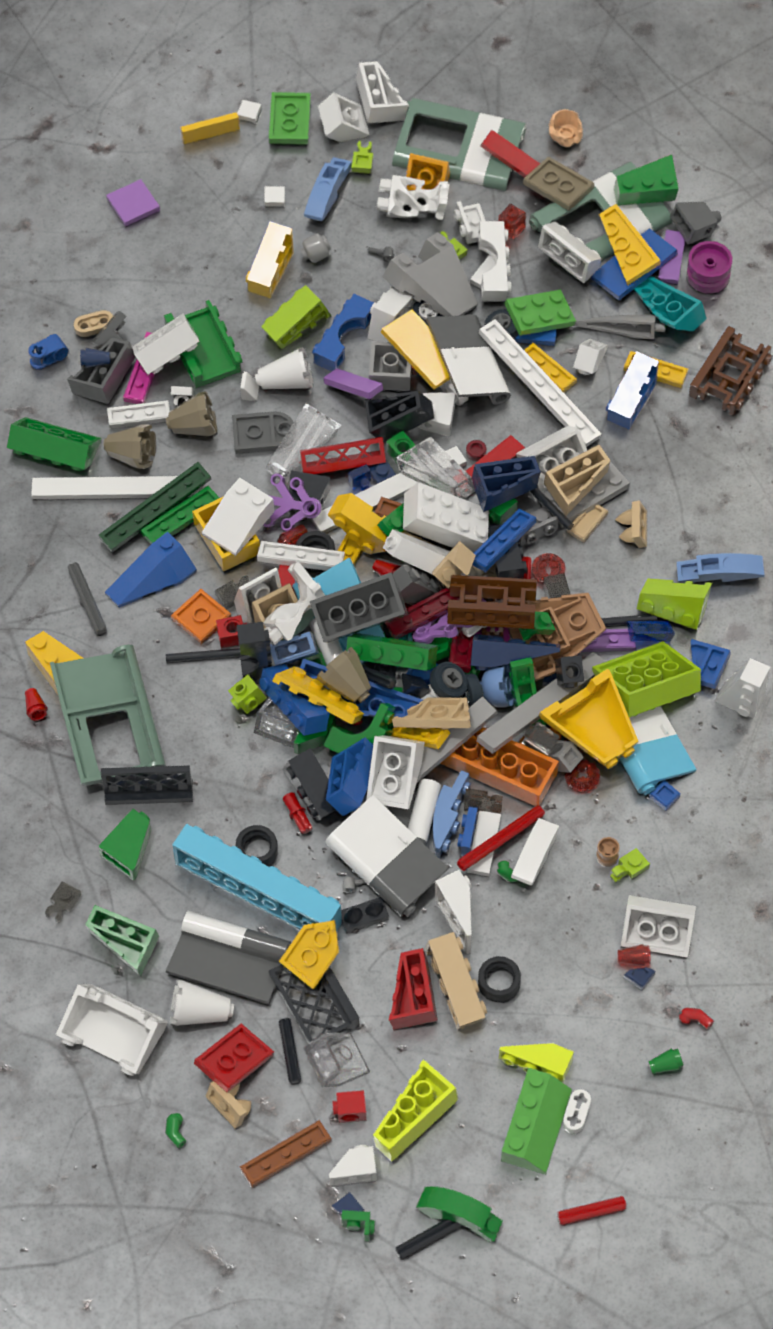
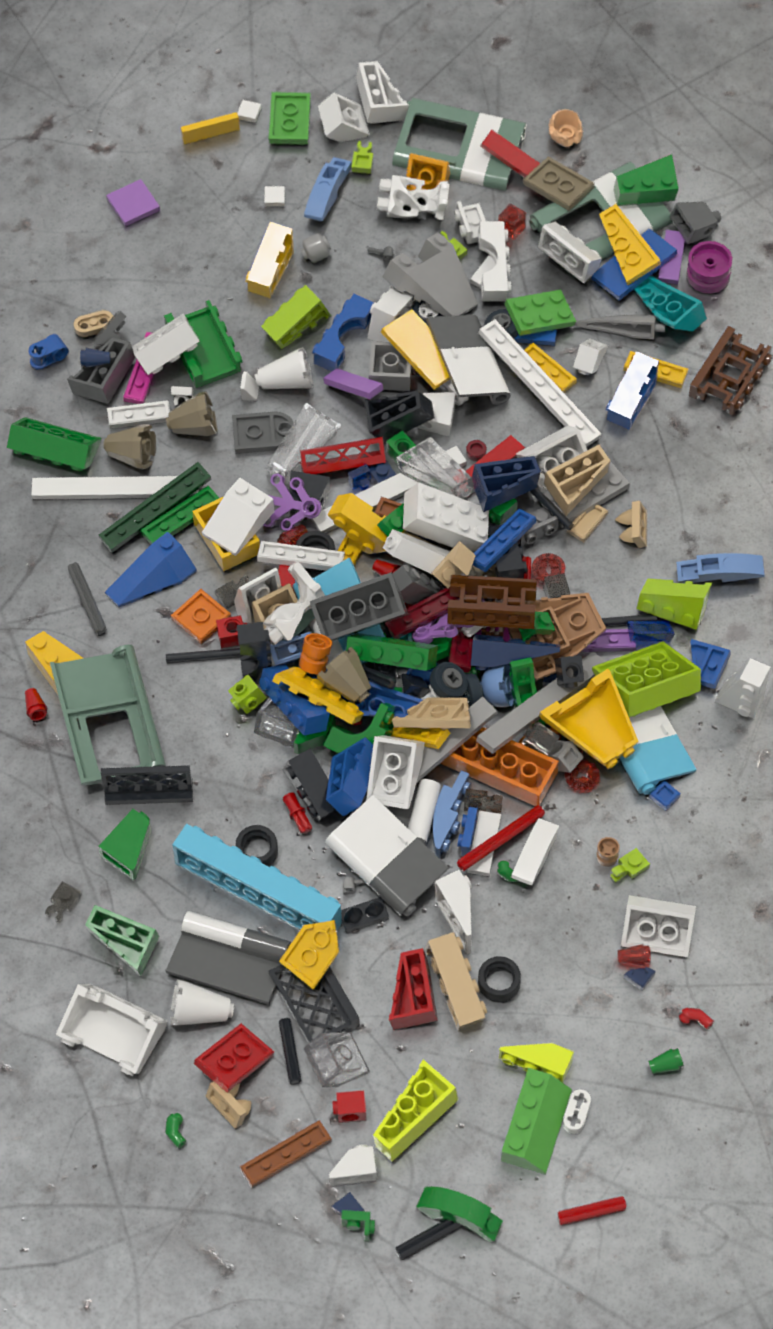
none -> orange wheel [299,633,332,674]

